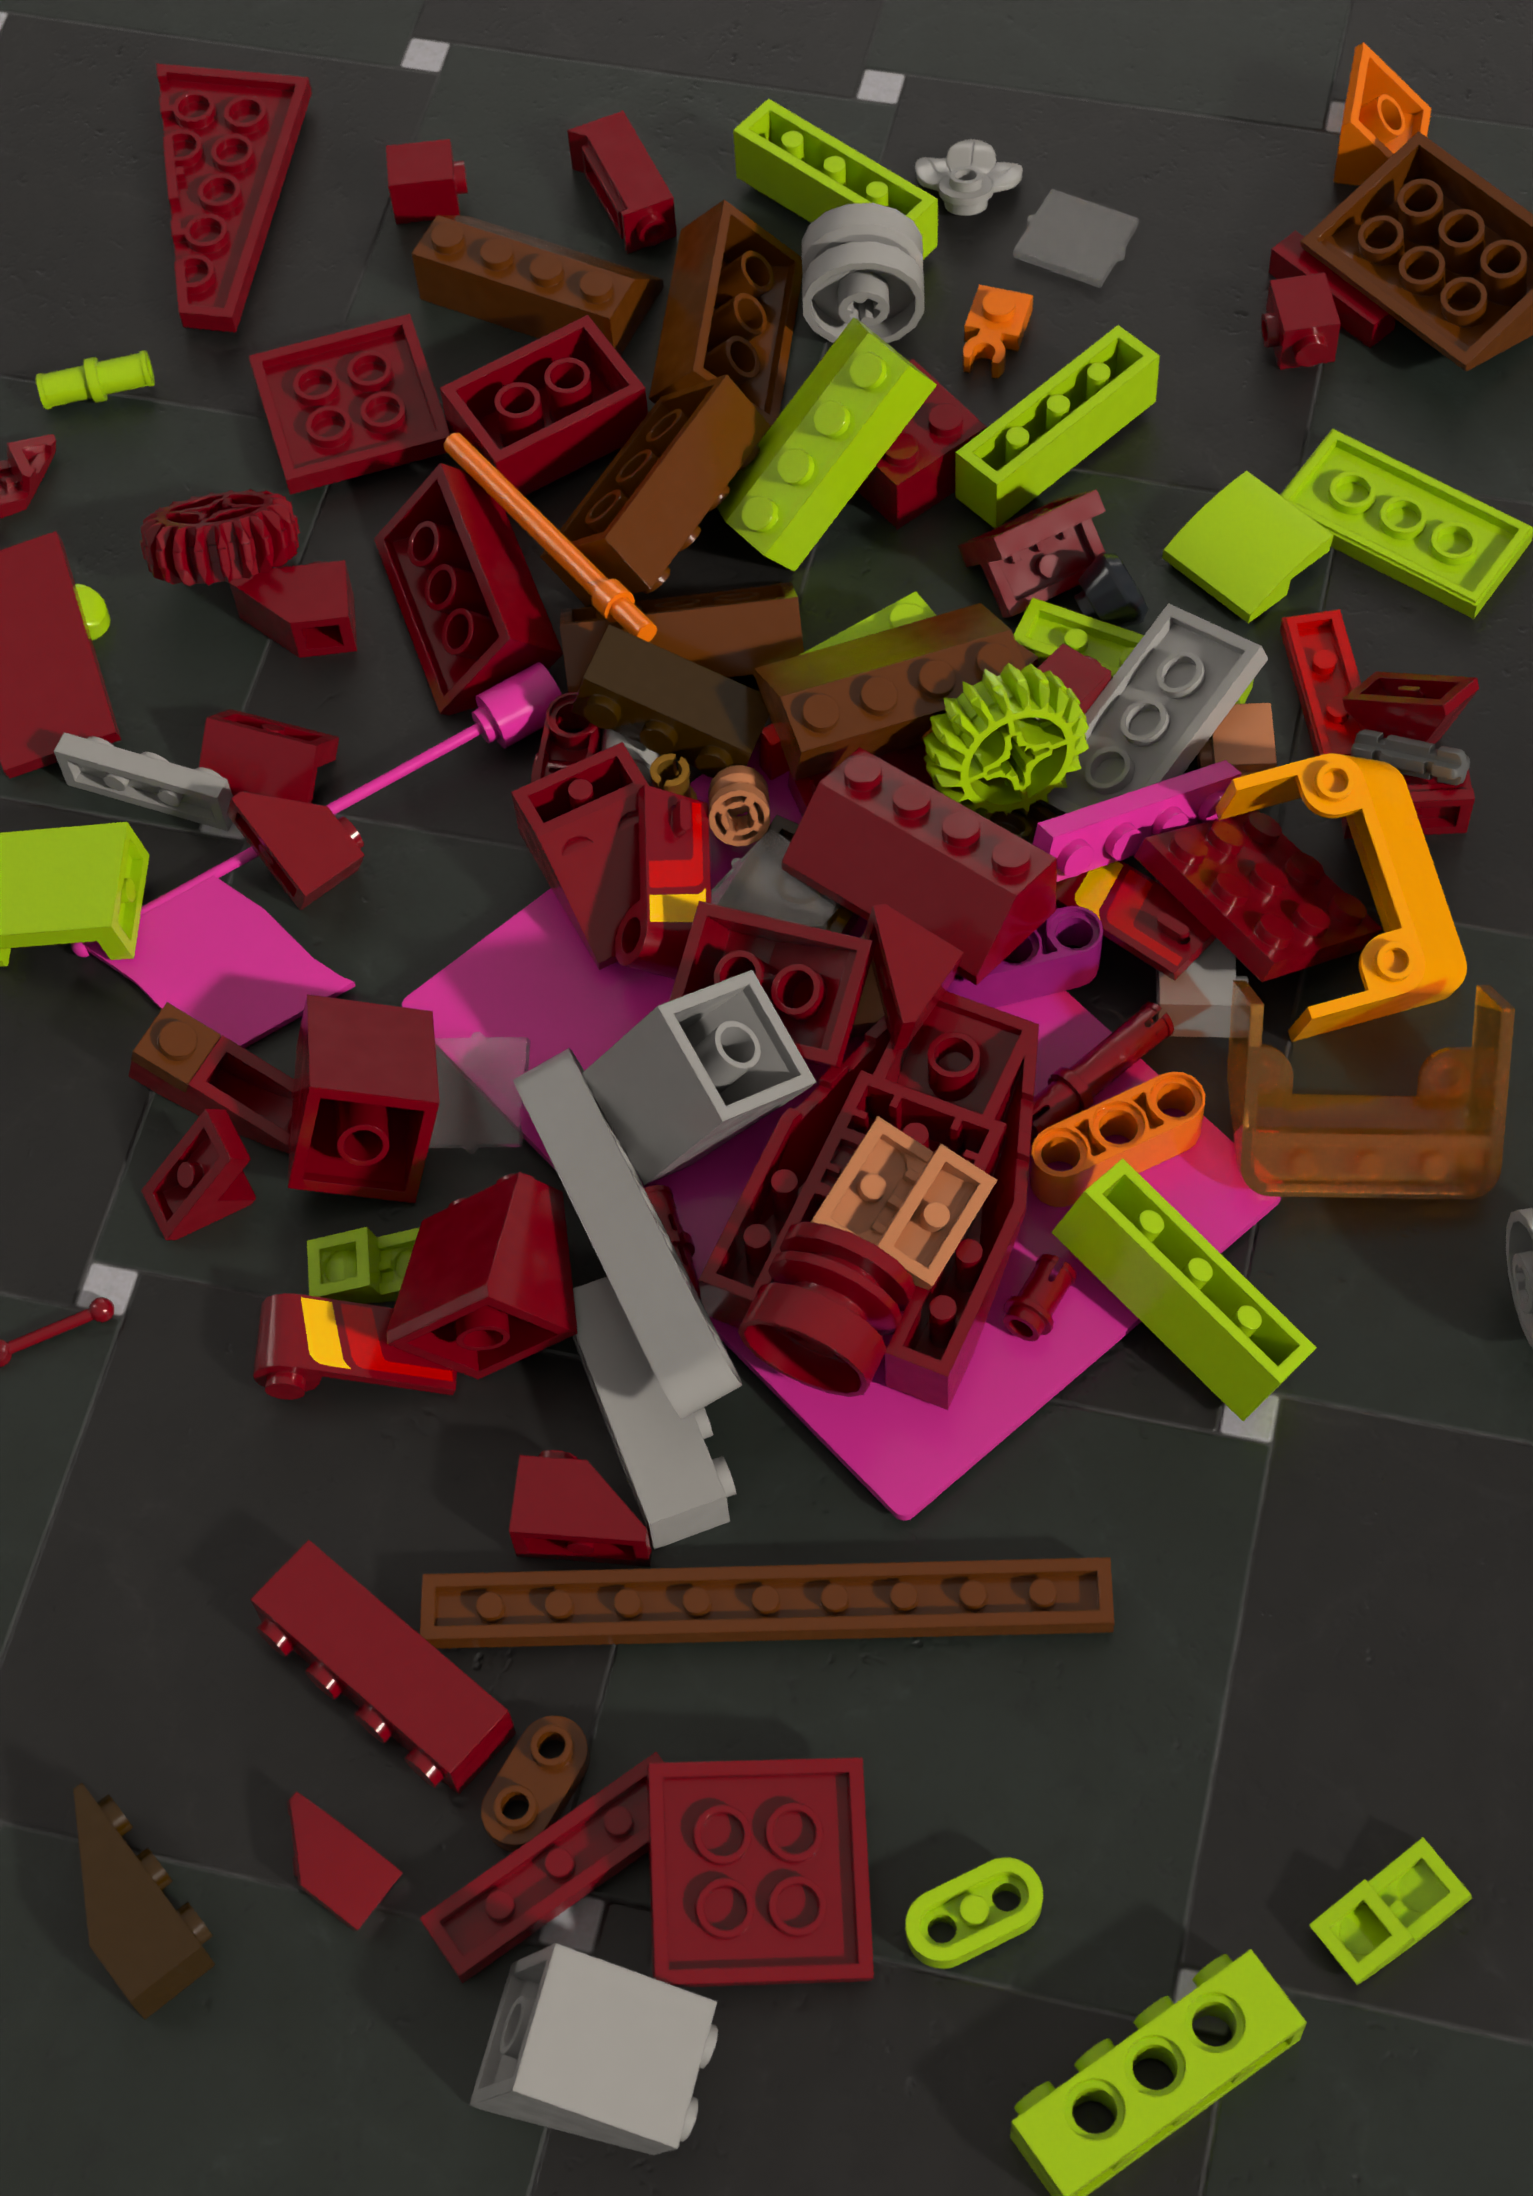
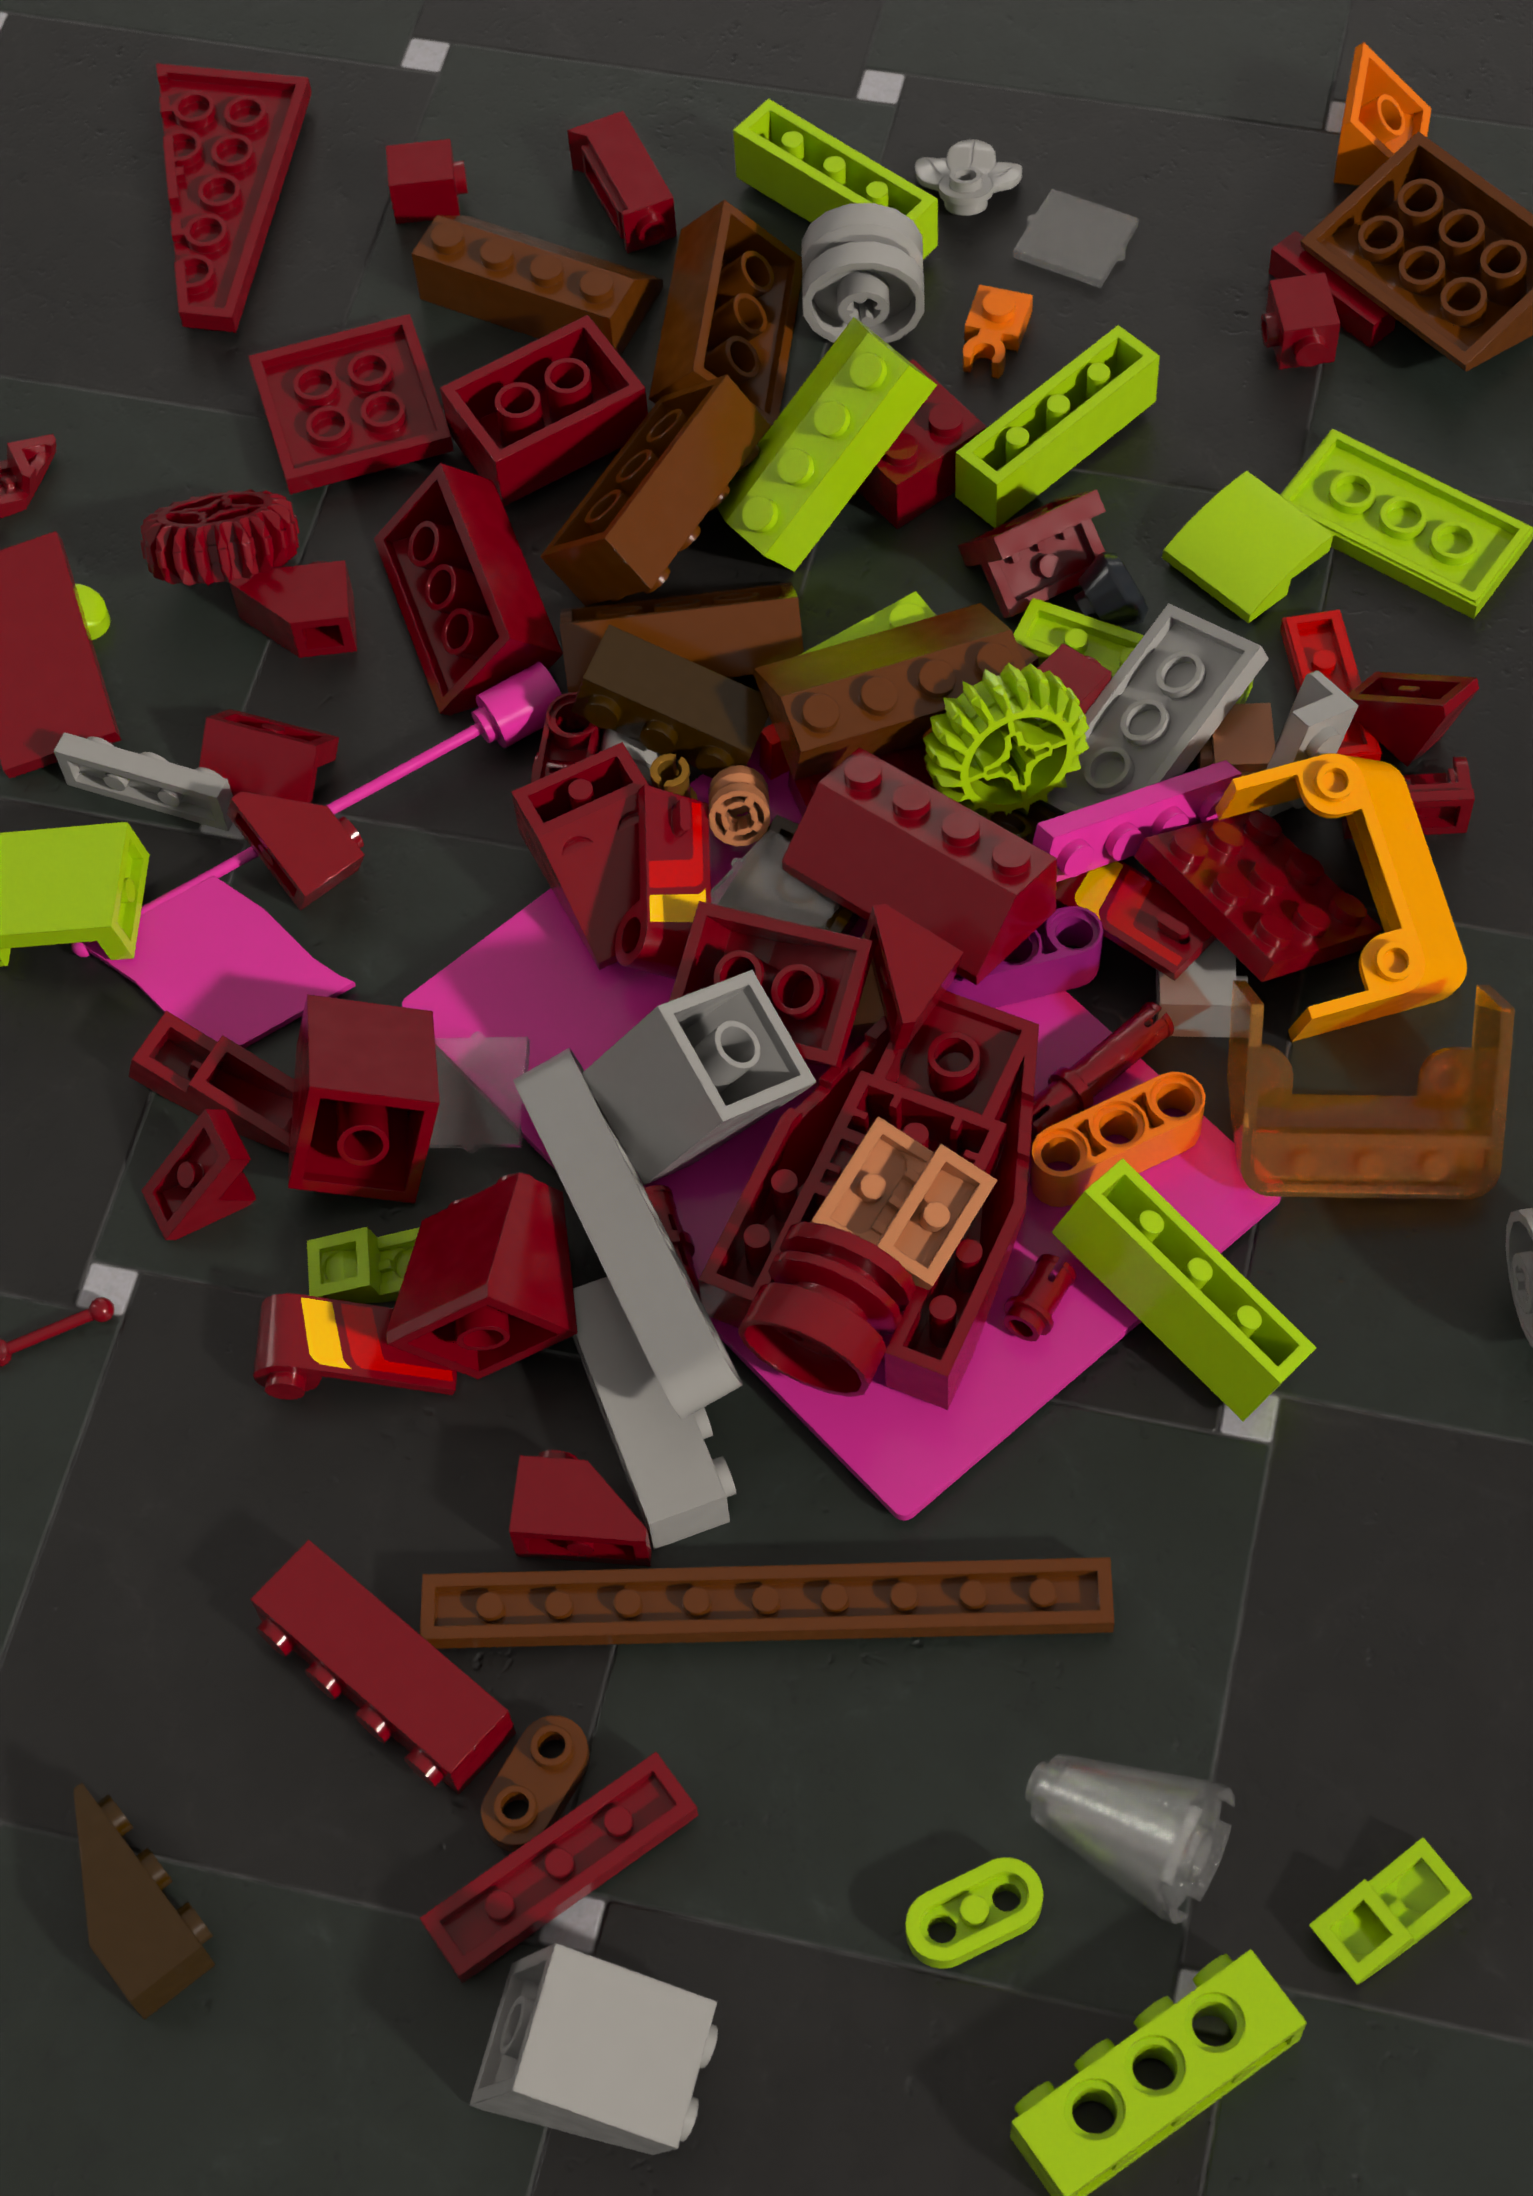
lime pin [36,350,155,410] -> none
reddish brown plate [131,1002,221,1093] -> none
dark red slope [287,1791,403,1932] -> none
orange bar [444,433,657,642] -> none
dark red plate [647,1757,874,1987] -> none
dark grey axle [1351,729,1470,786] -> none
none -> clear cone [1025,1753,1235,1924]
none -> light grey bracket [1259,670,1359,817]

